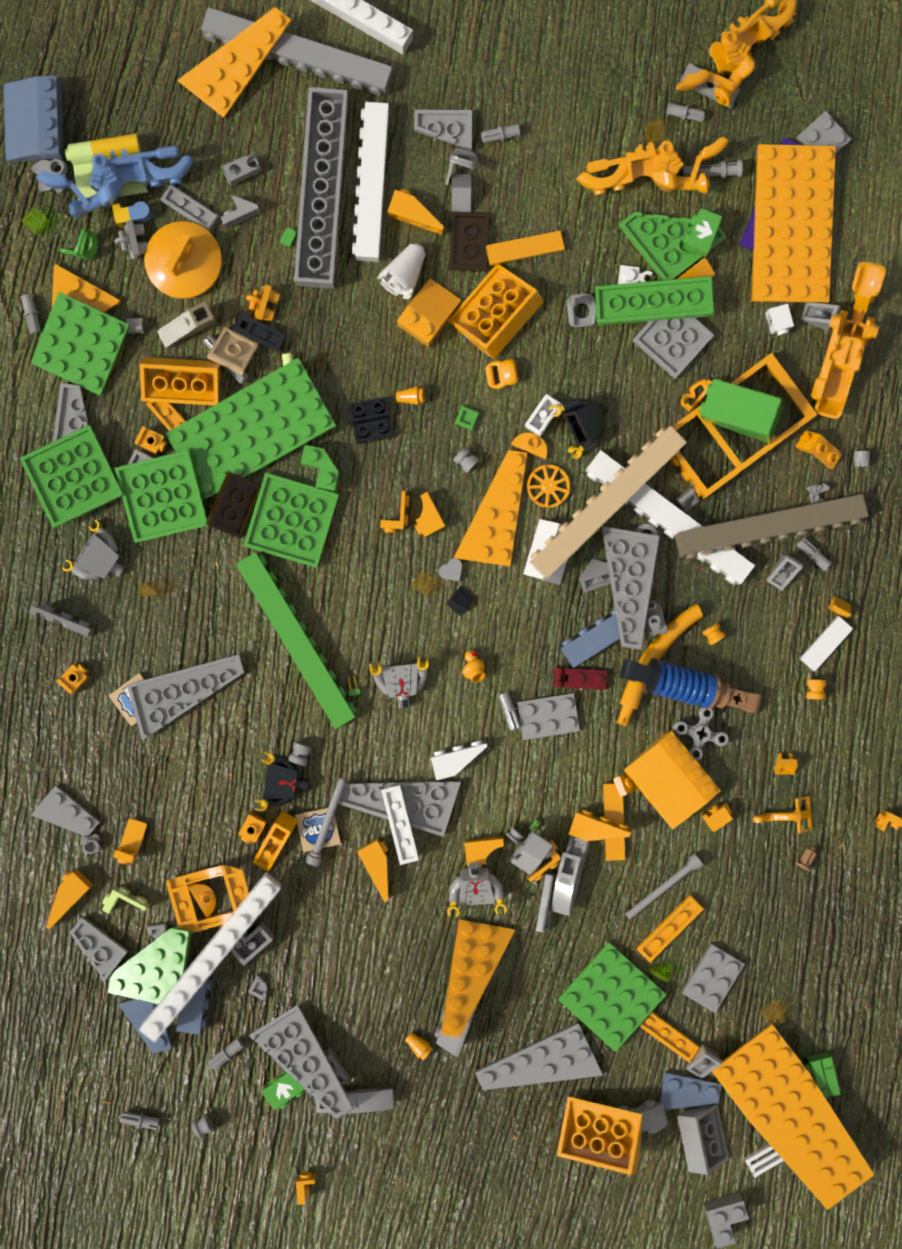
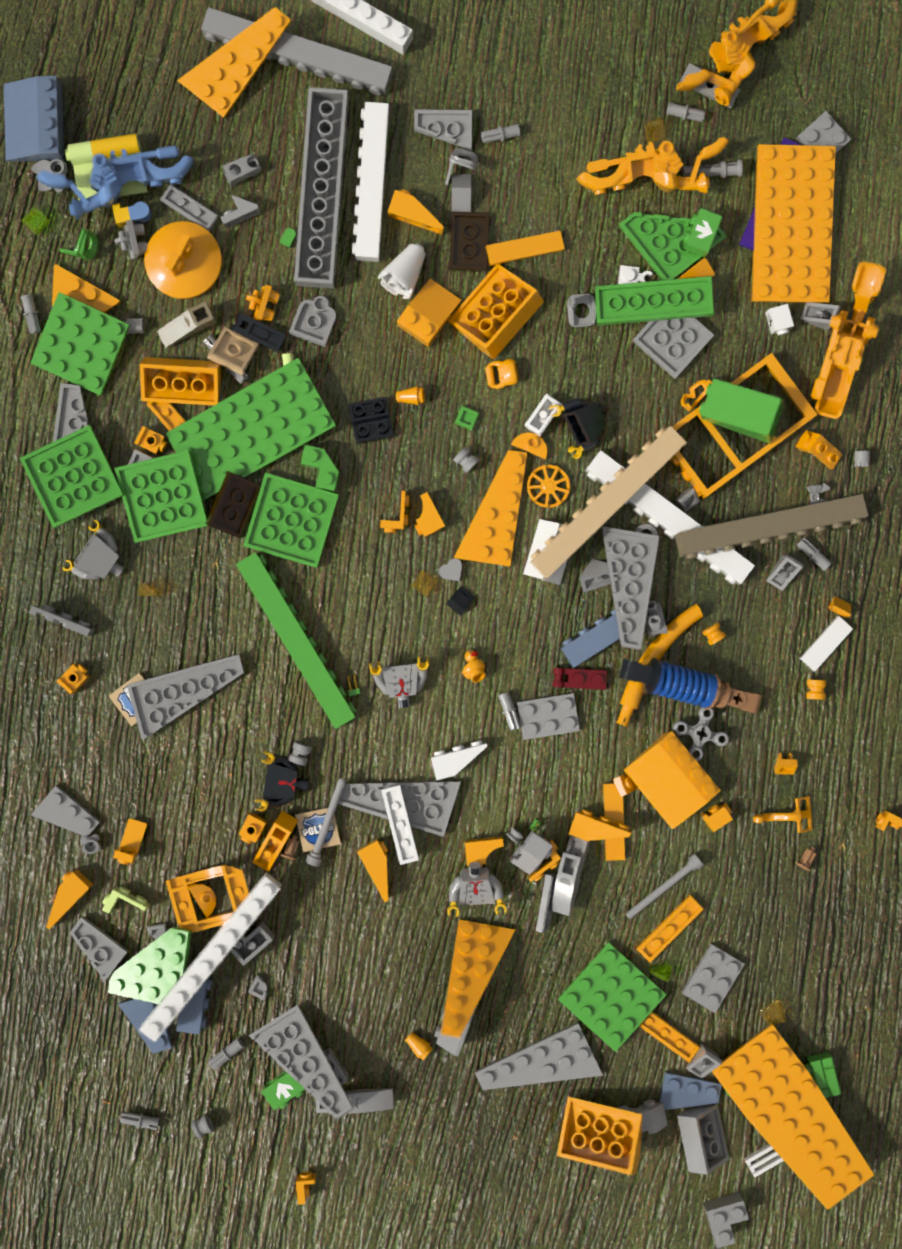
none -> medium nougat piece [280,835,299,860]
none -> light grey plate [289,296,336,347]

